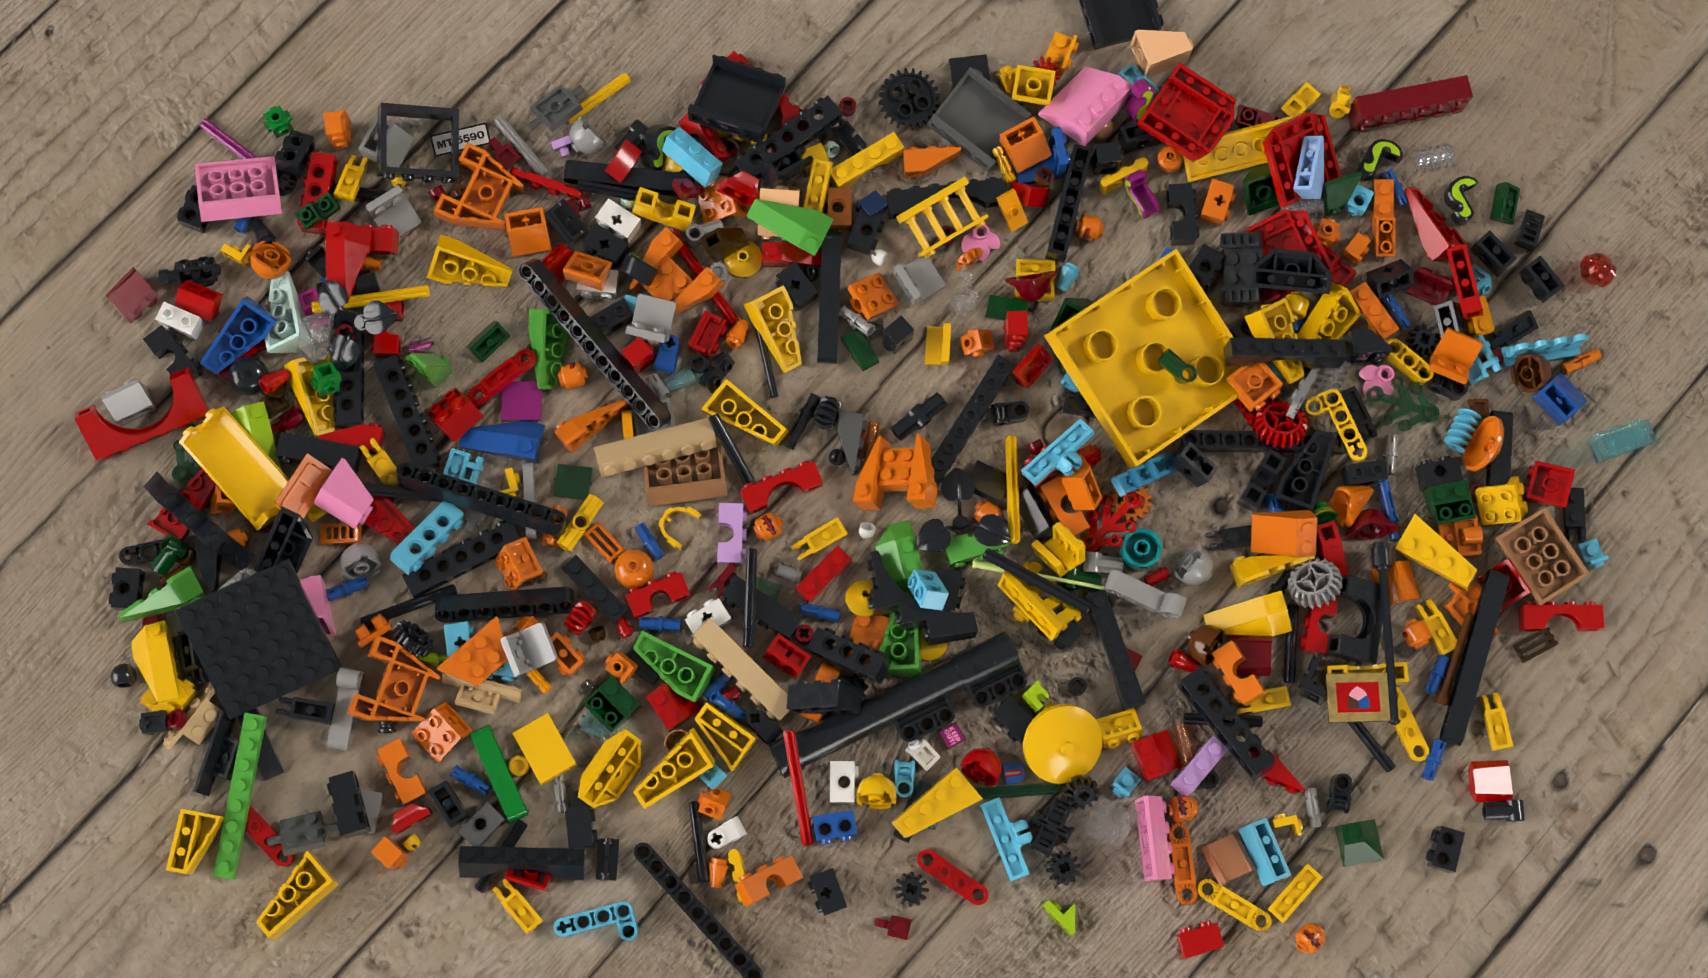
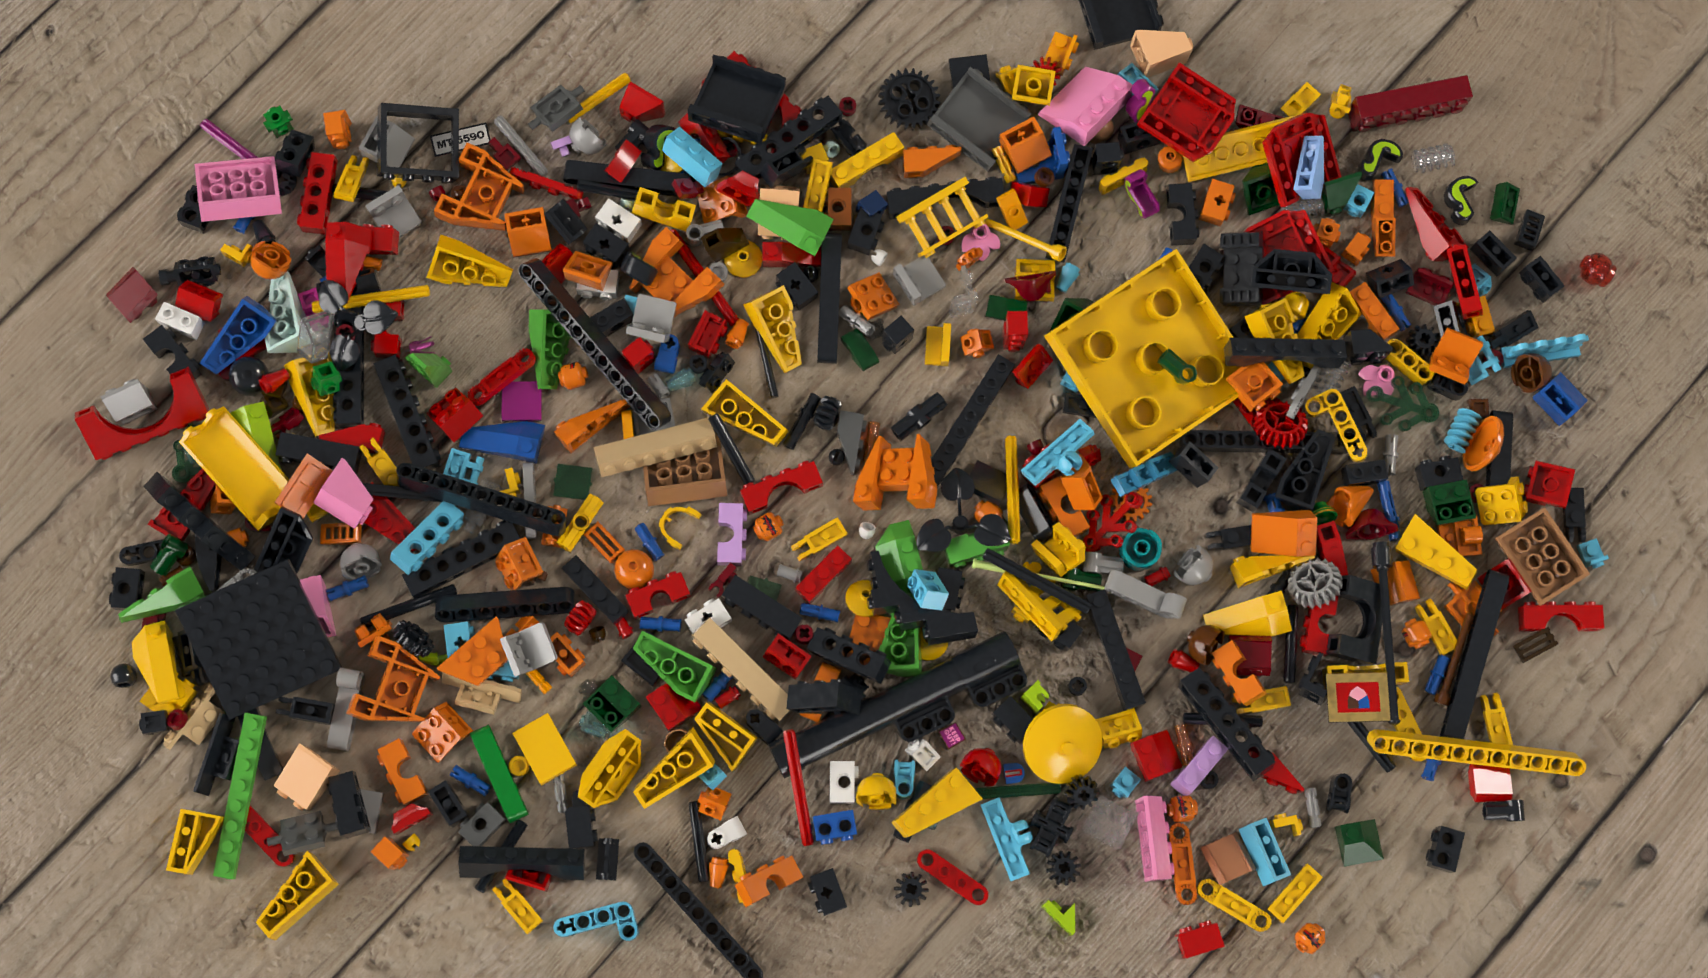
dark green slope [295,192,342,230] -> none
black bush [378,721,397,733] -> none
dark green slope [466,320,510,363] -> none
orange brick [604,651,639,684] -> none
blue pin [709,691,746,722] -> none
black axle [743,548,757,648] -> none
dark red plate [874,915,912,940] -> none
black piece [991,401,1029,426] -> none
orange head [1074,214,1104,242] -> none
orange pin [1560,348,1602,375] -> none
clear light blue wedge [1588,418,1657,463] -> none
none -> light nougat slope [274,744,340,811]
none -> red slope [619,81,665,122]
none -> yellow piece [984,218,1067,262]
none -> yellow beam [1367,729,1586,776]

